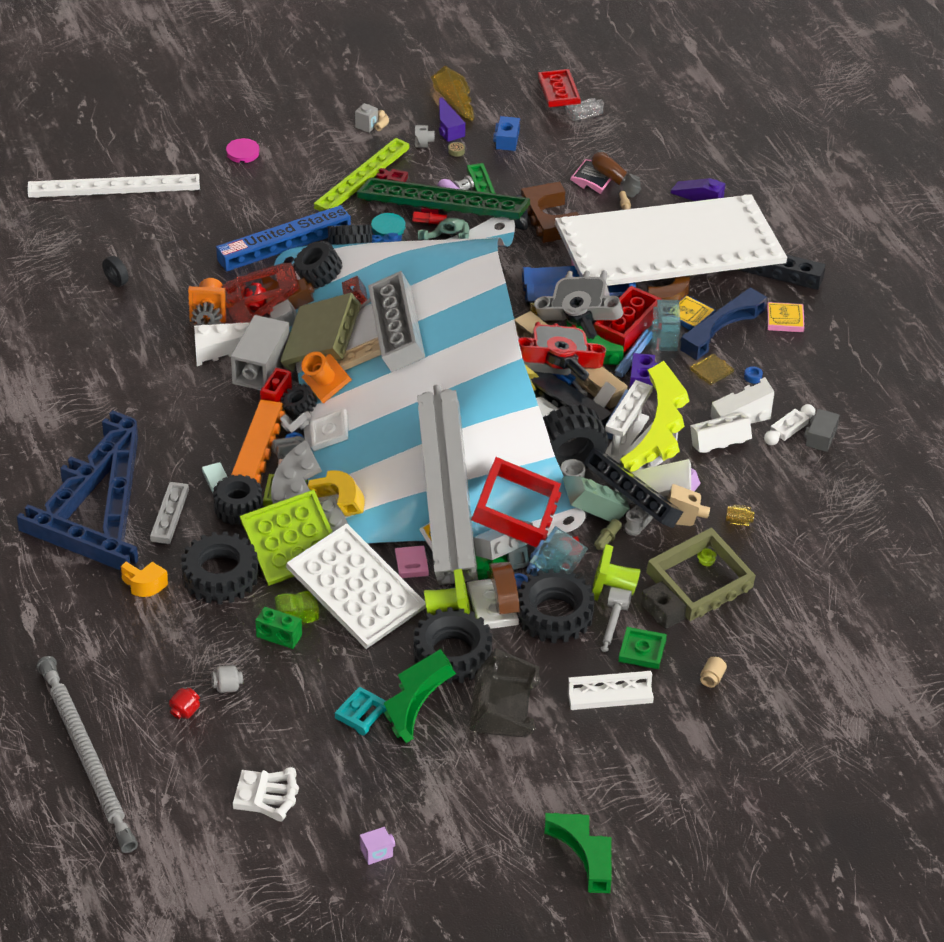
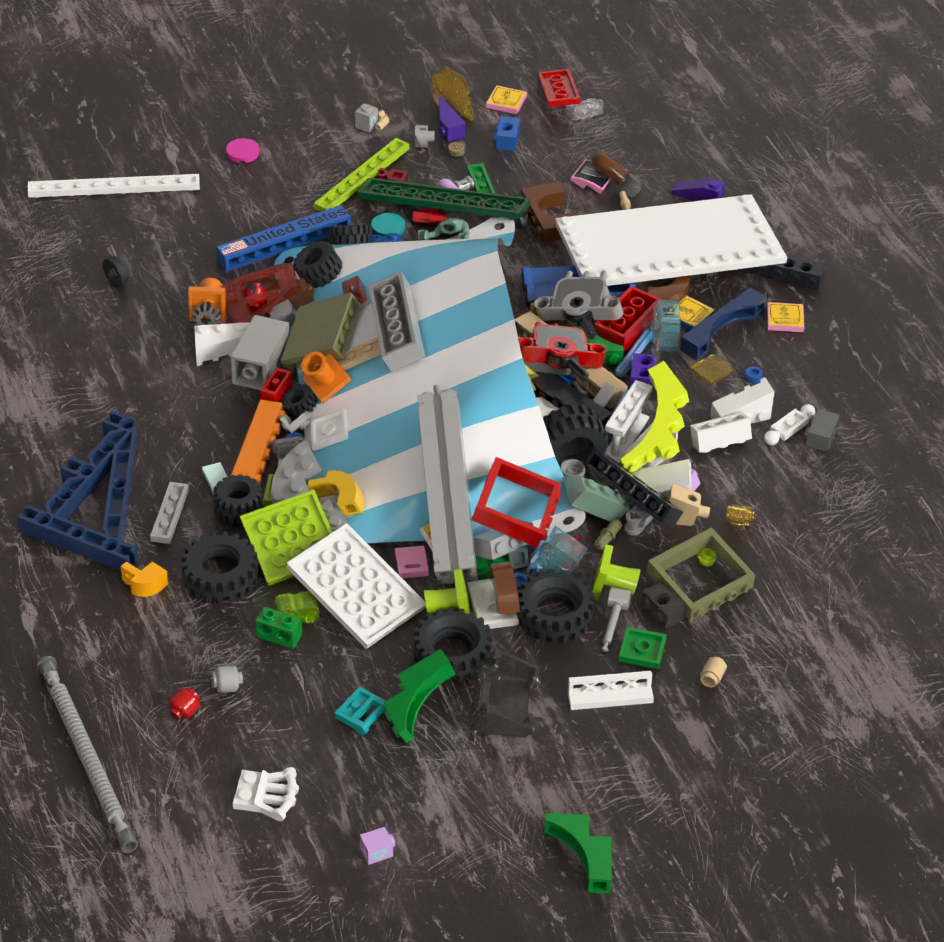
none -> tile [486,85,527,115]

